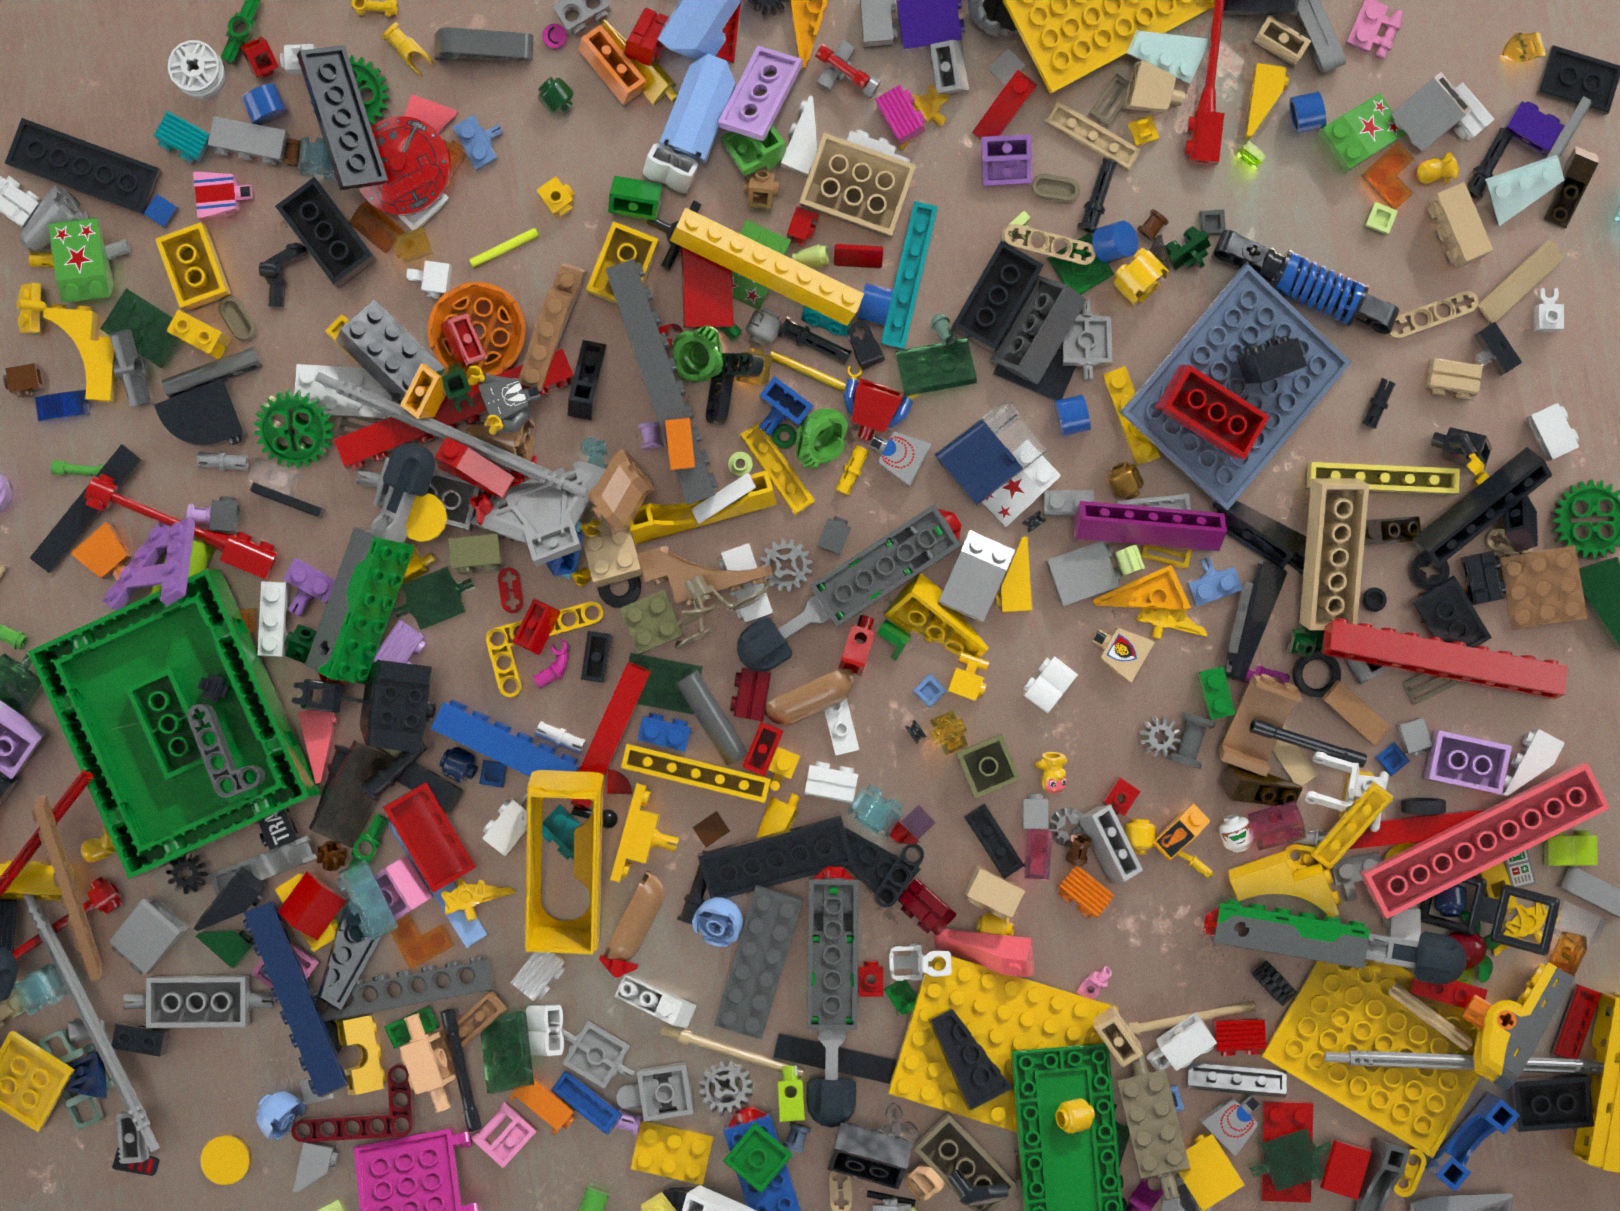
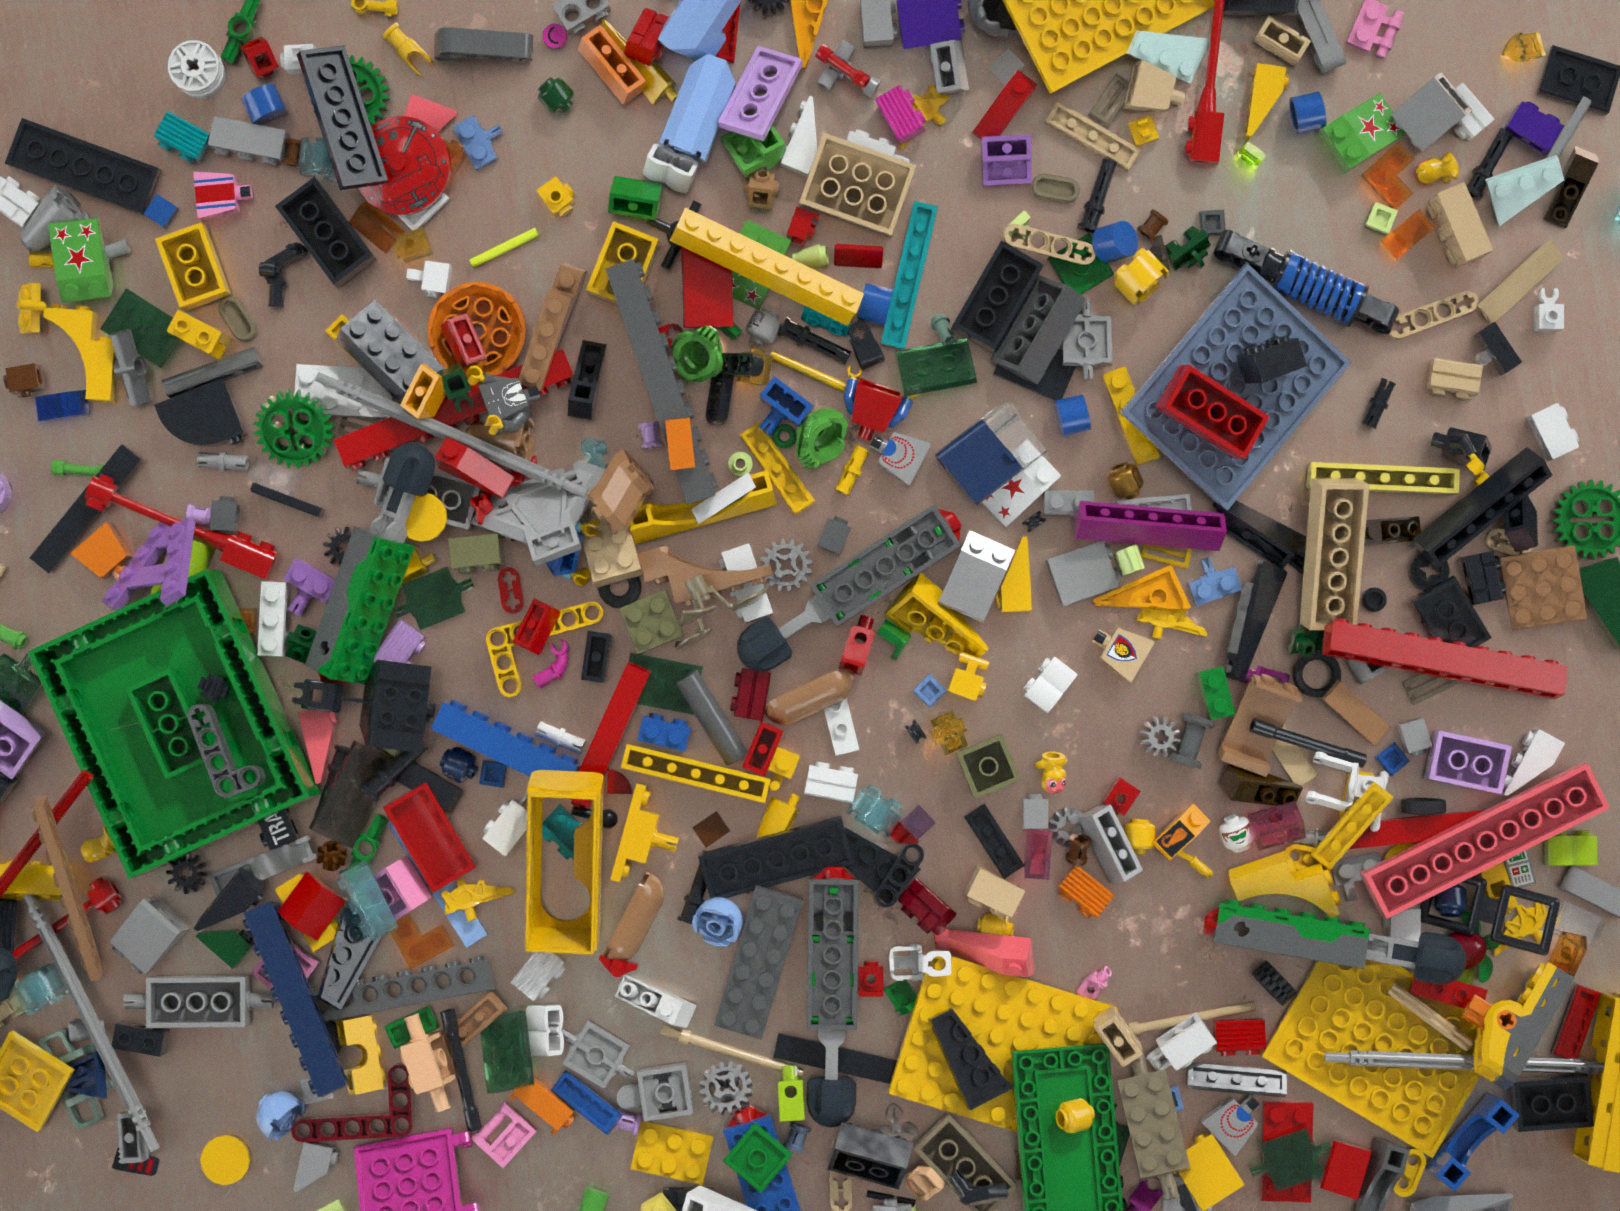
none -> black gear [323,526,352,568]
none -> clear orange slope [1381,209,1435,260]

